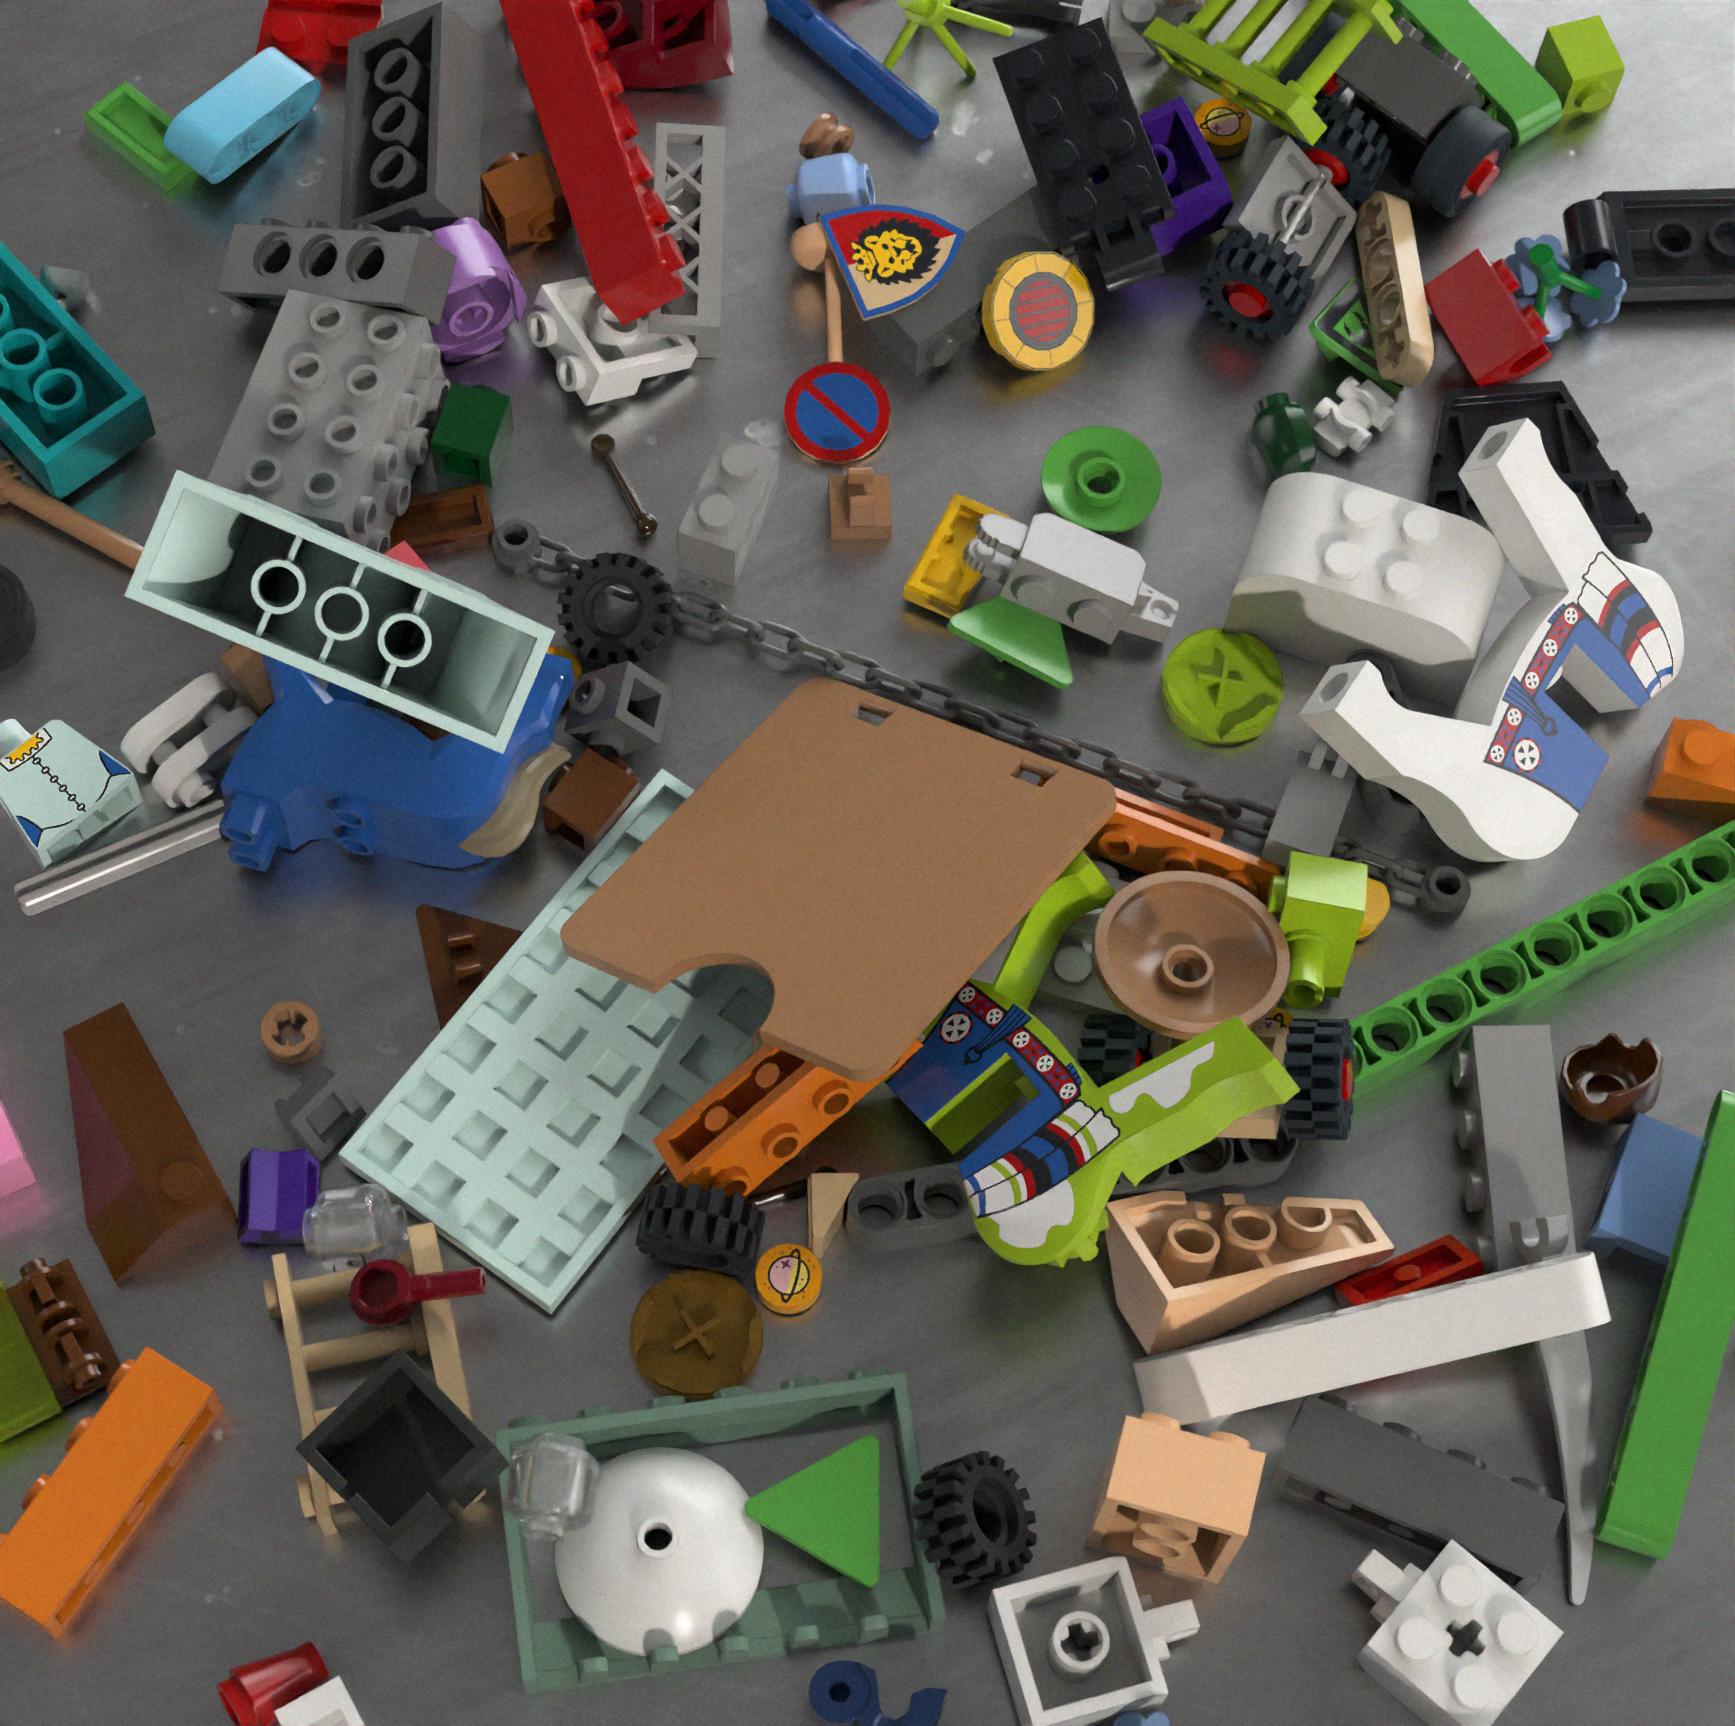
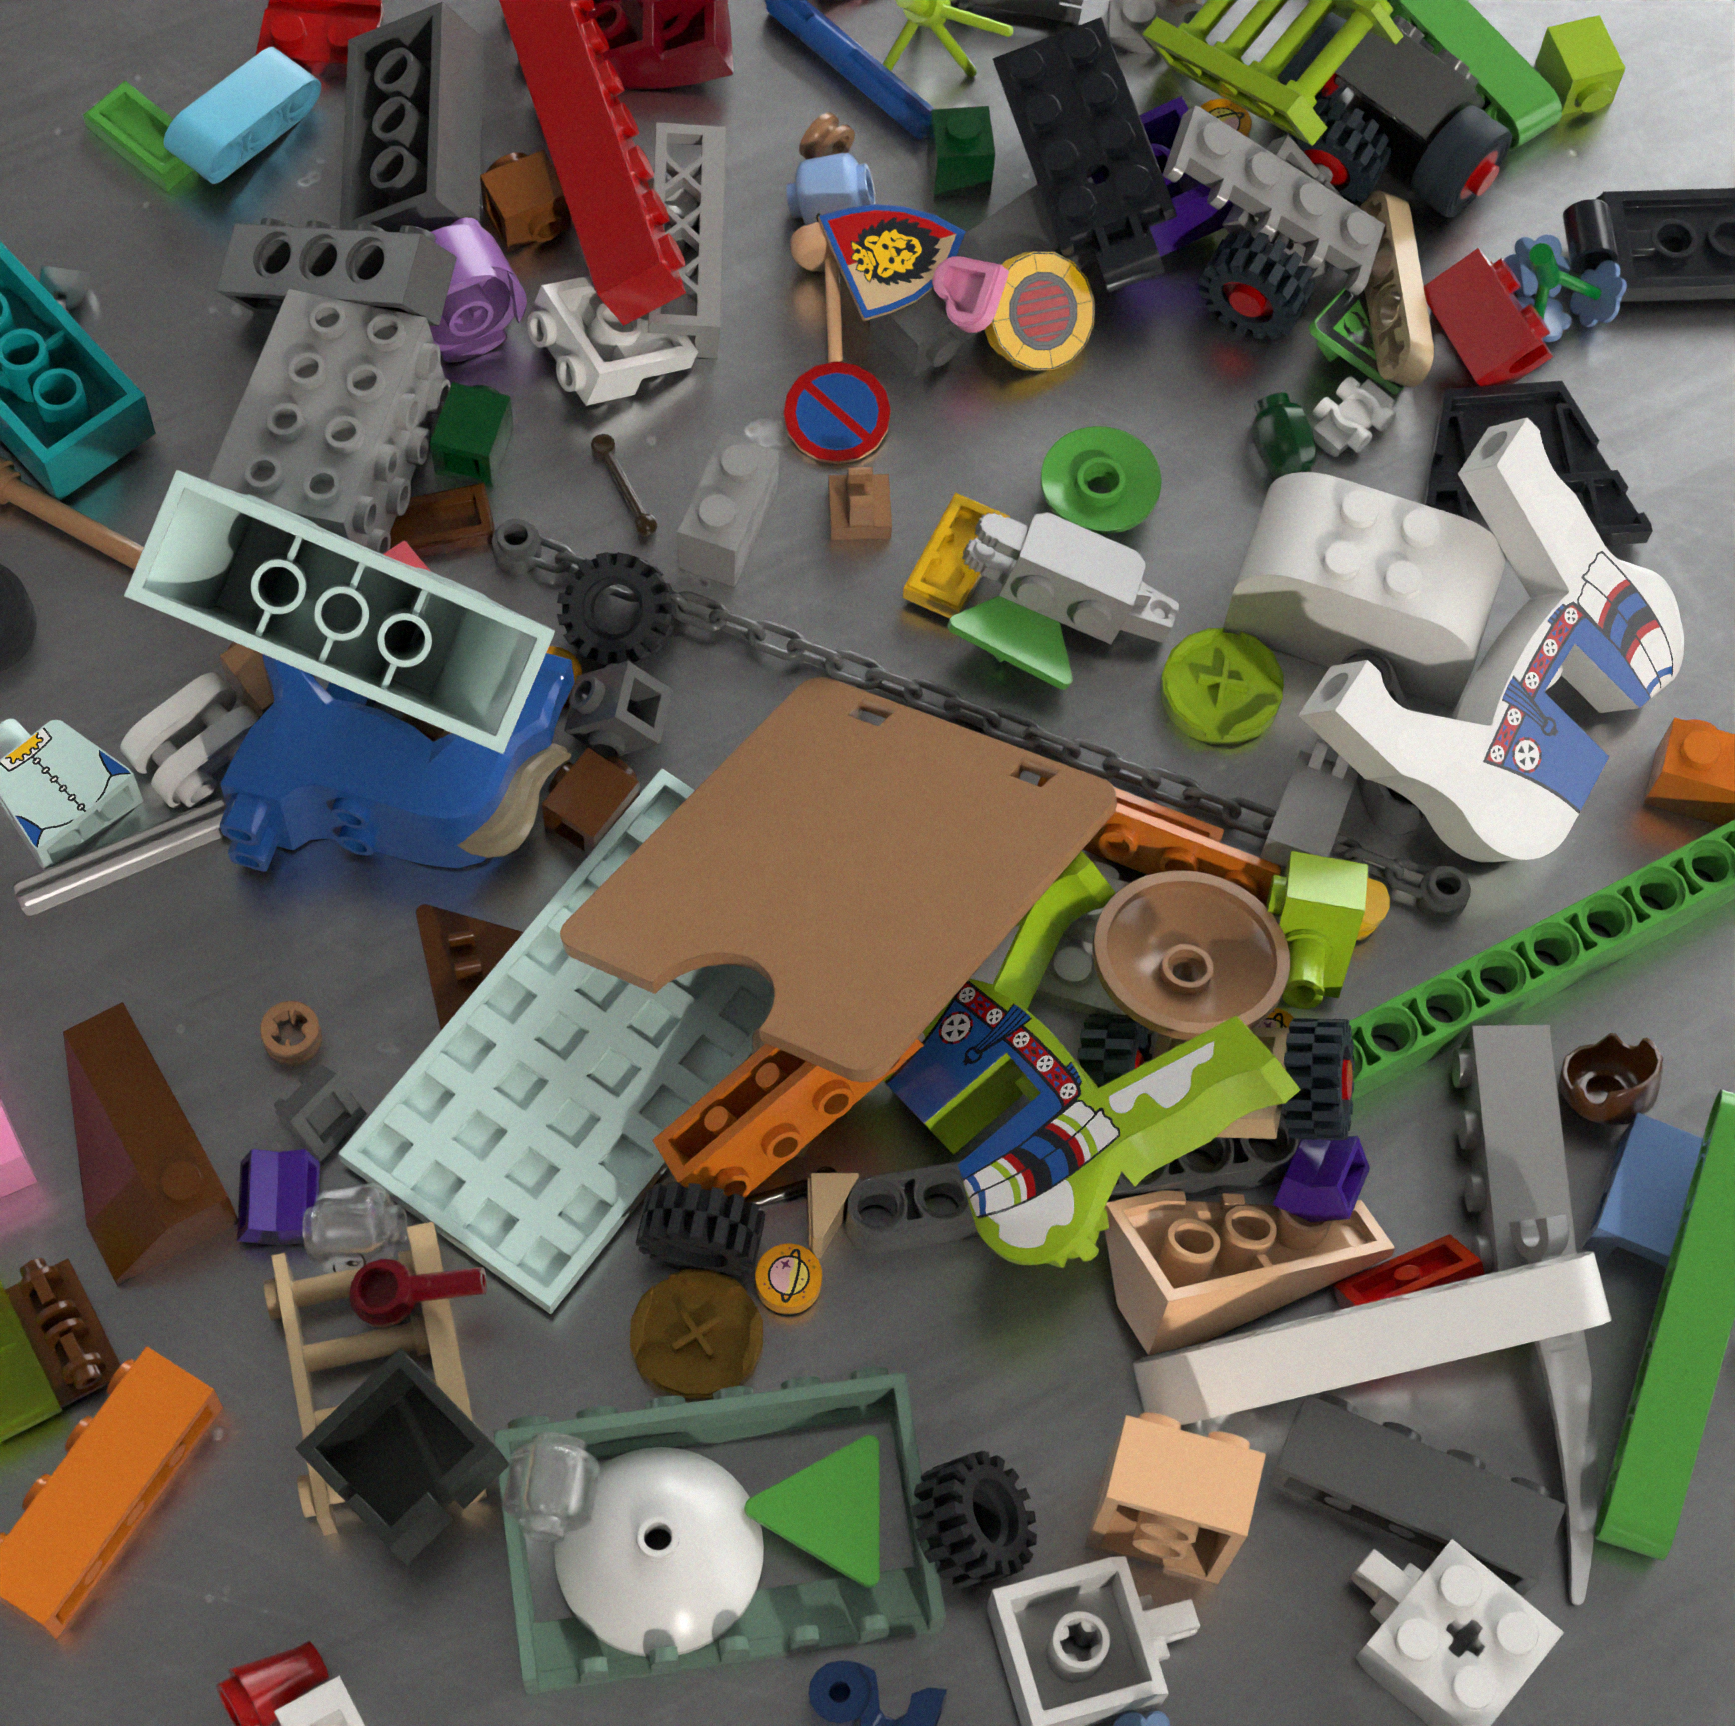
none -> dark green brick [927,106,996,199]
none -> bright pink tile [932,256,1009,333]
none -> light grey hinge [1163,105,1385,295]
none -> dark purple piece [1272,1136,1370,1222]

